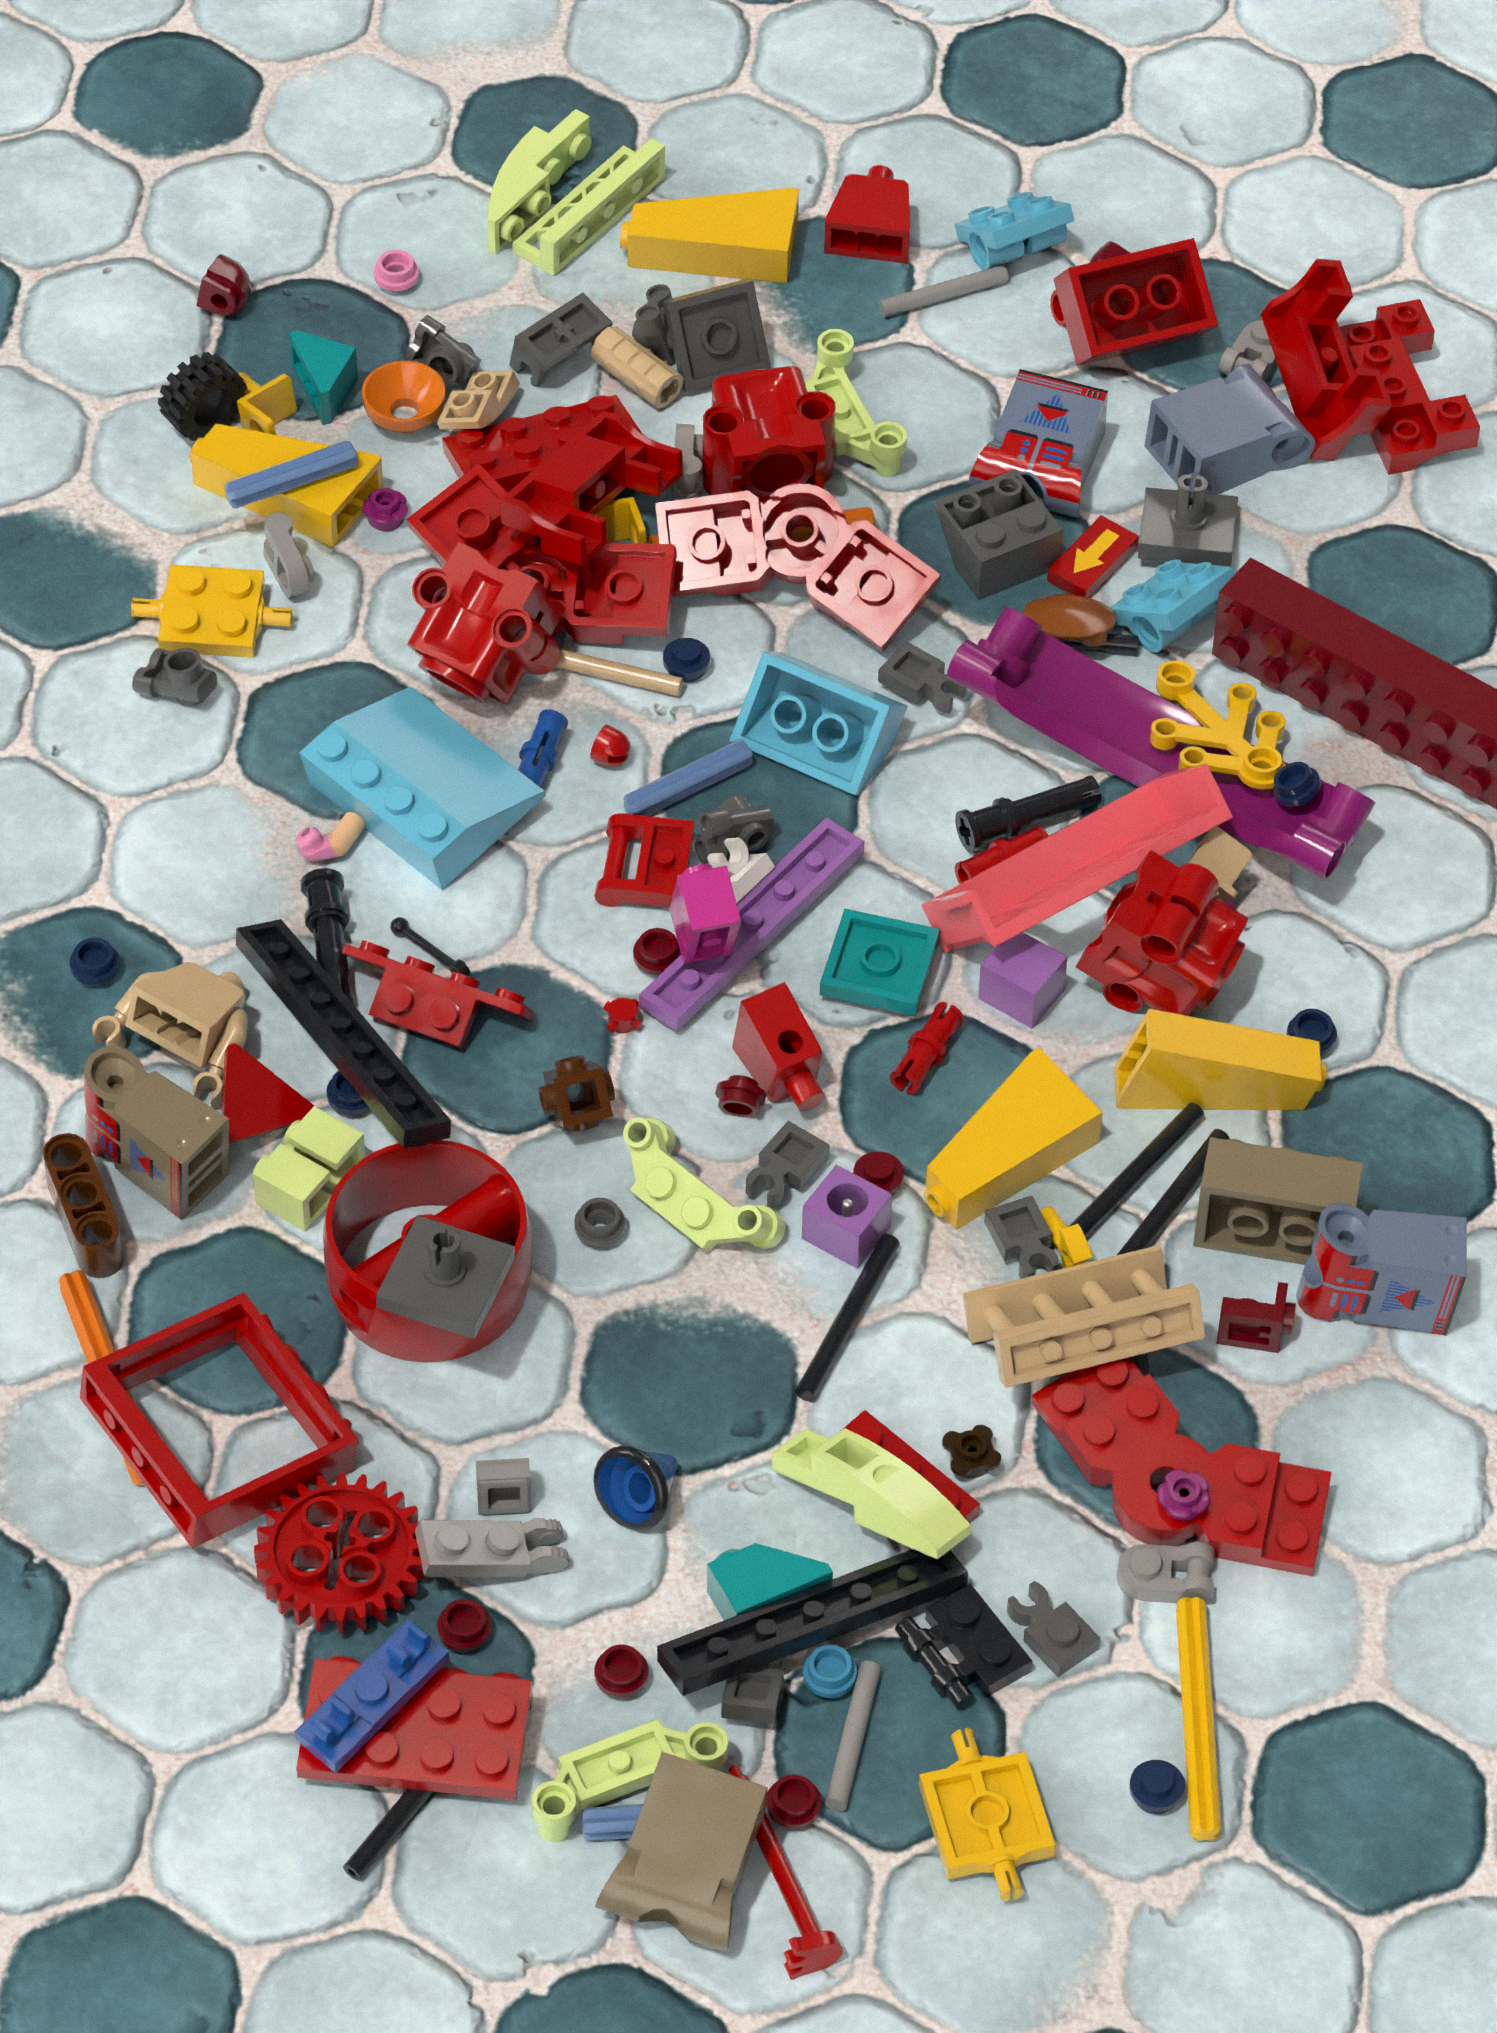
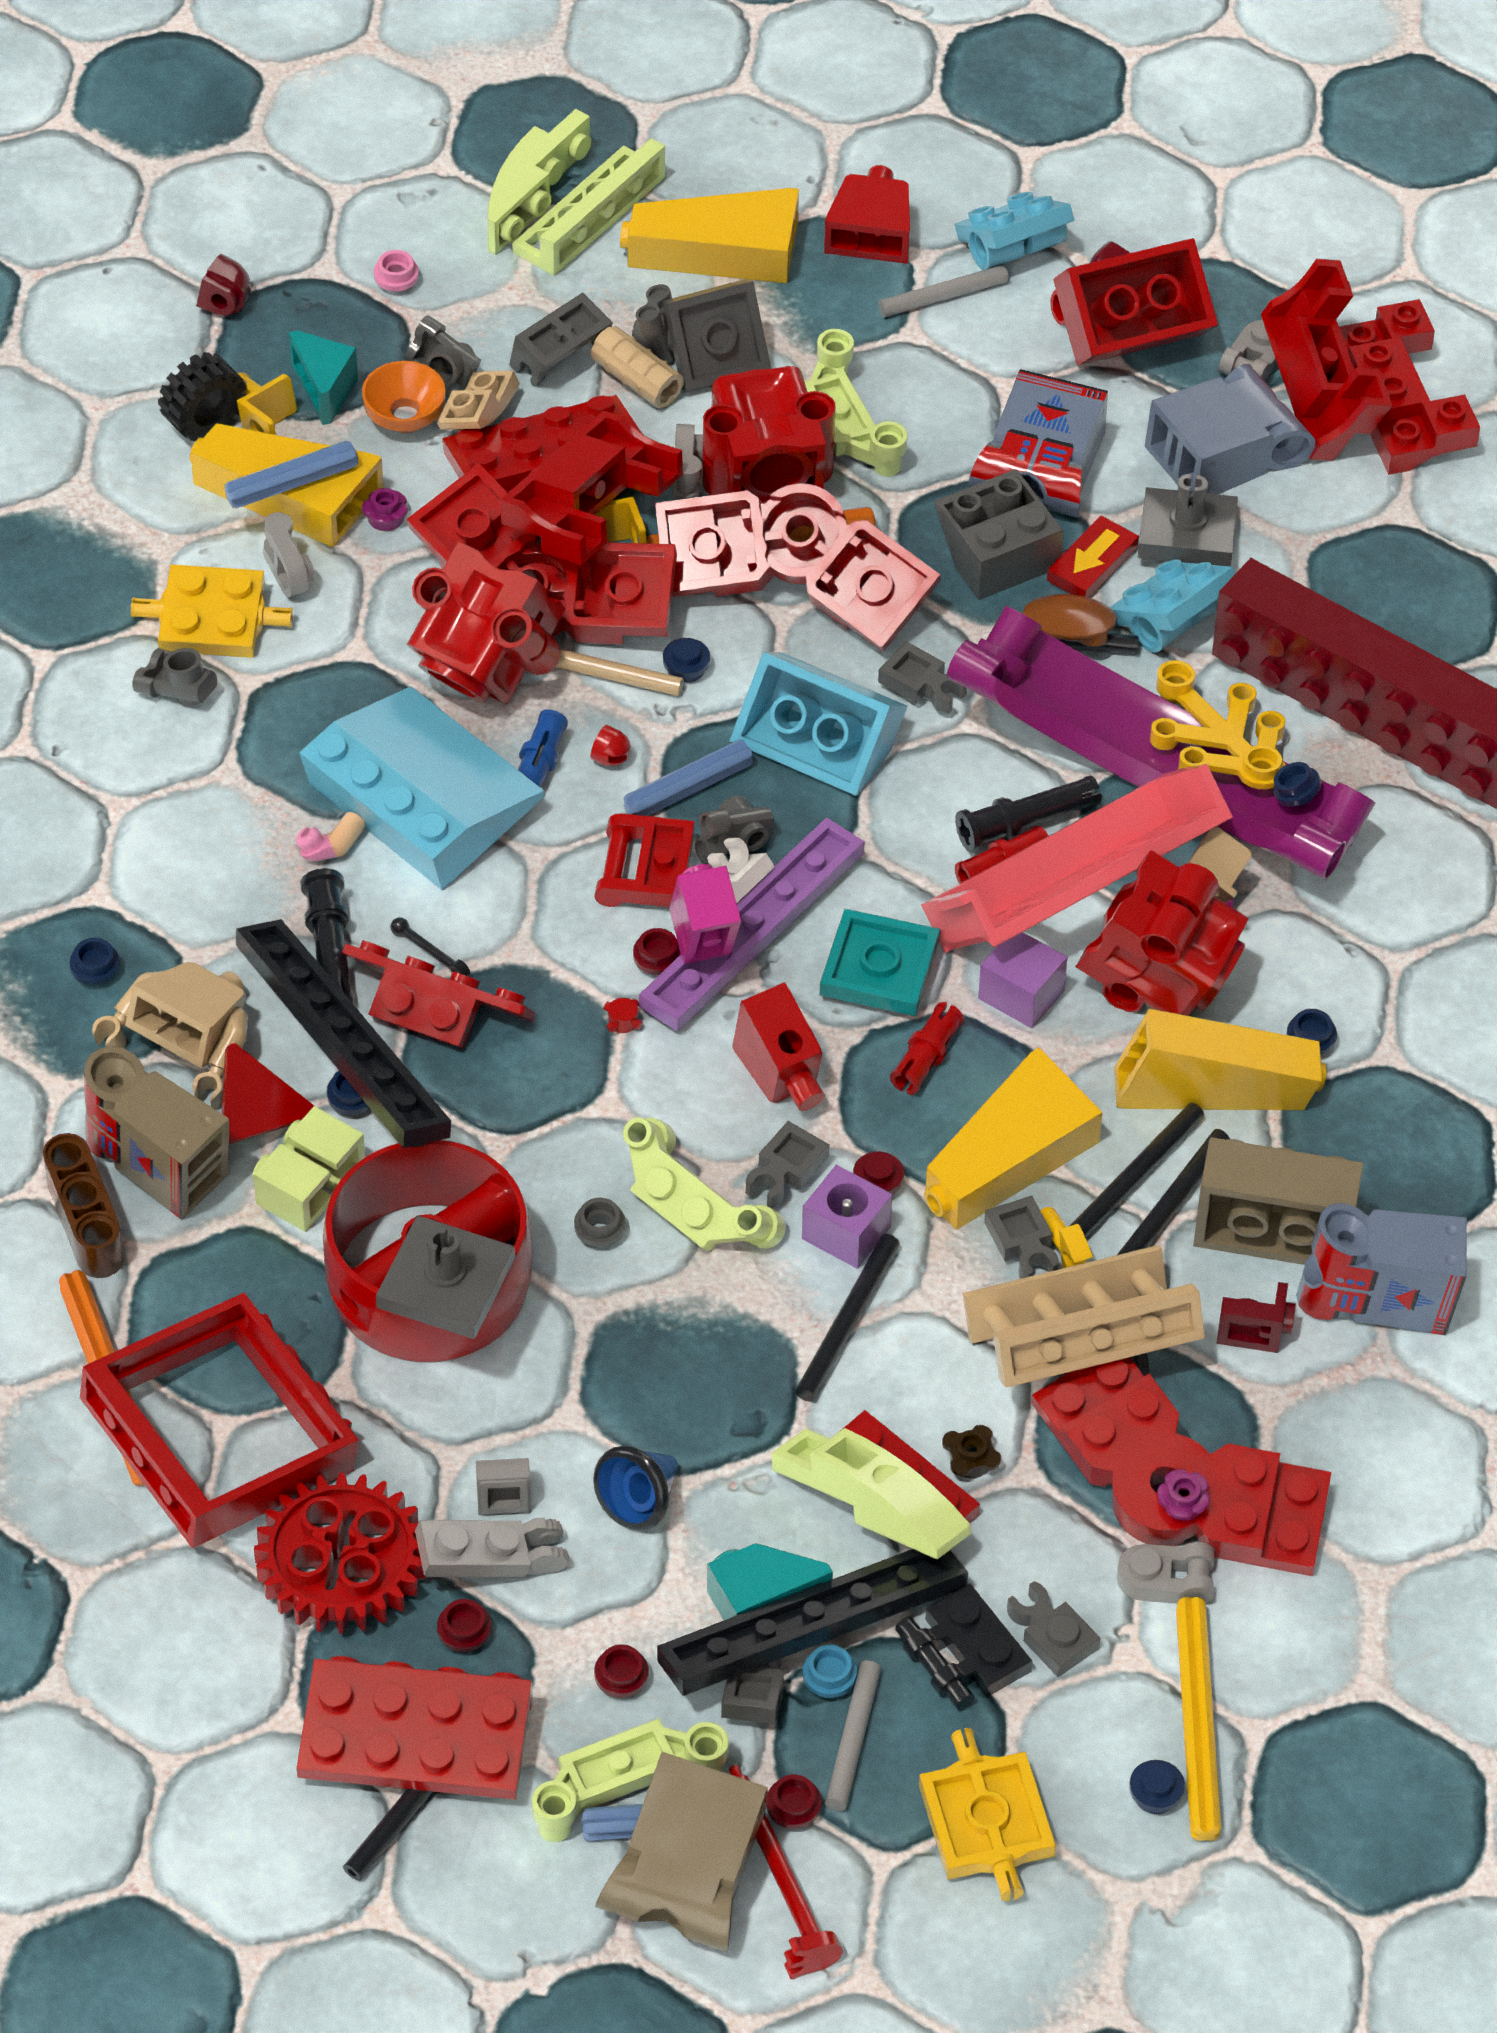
blue plate [294,1619,450,1773] -> none
reddish brown brick [538,1055,615,1132] -> none
dark red plate [715,1075,766,1117] -> none

